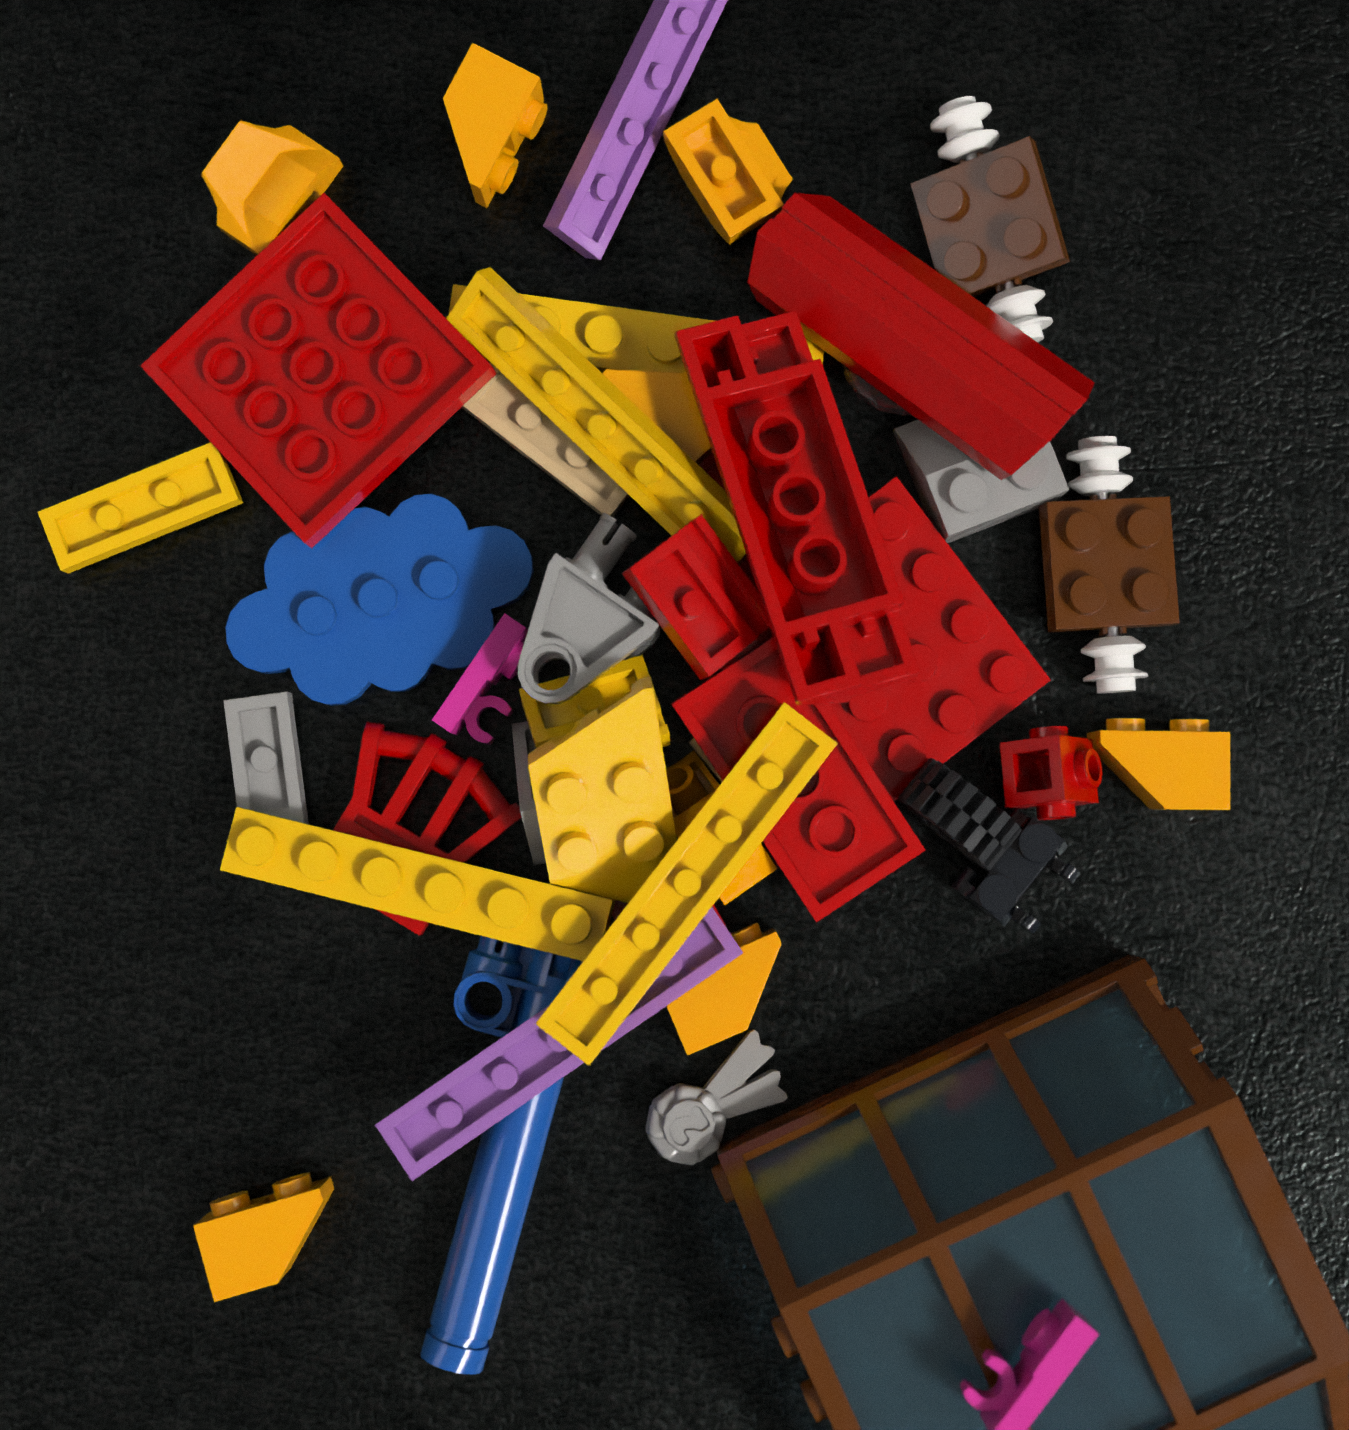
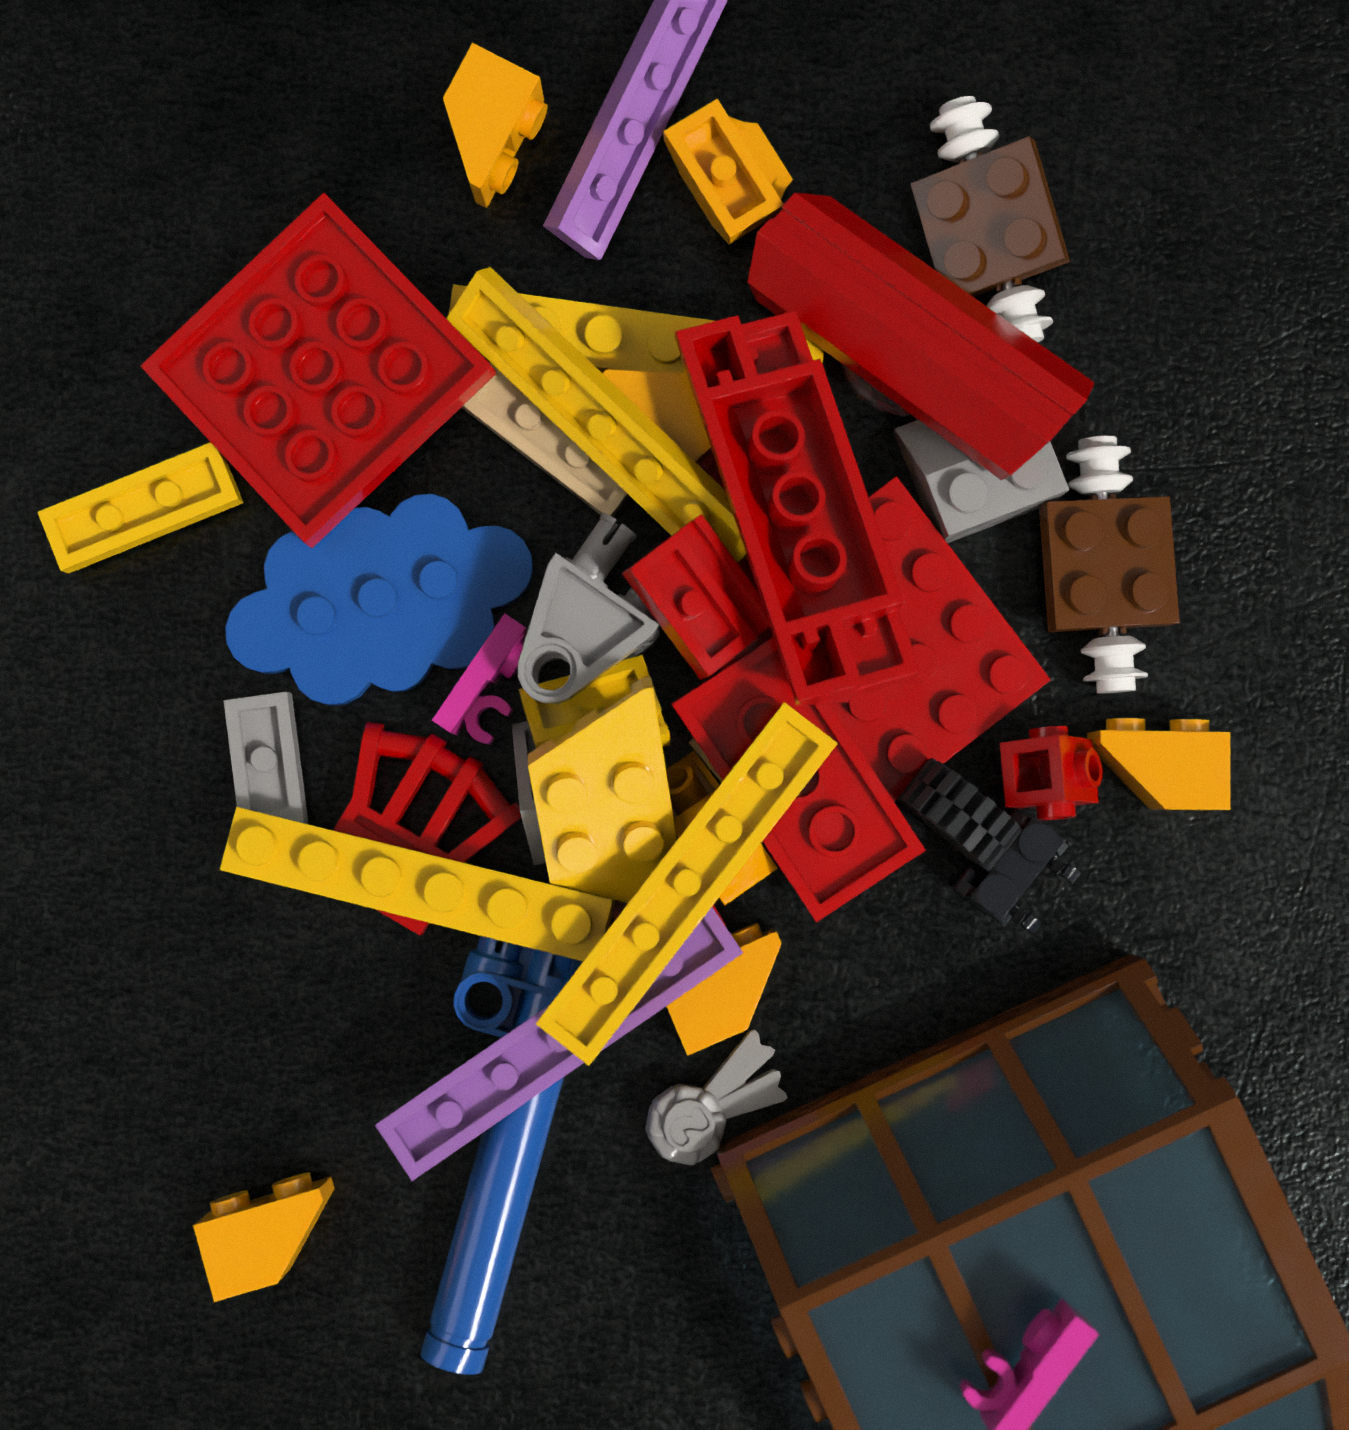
light orange slope [202,120,343,256] -> none

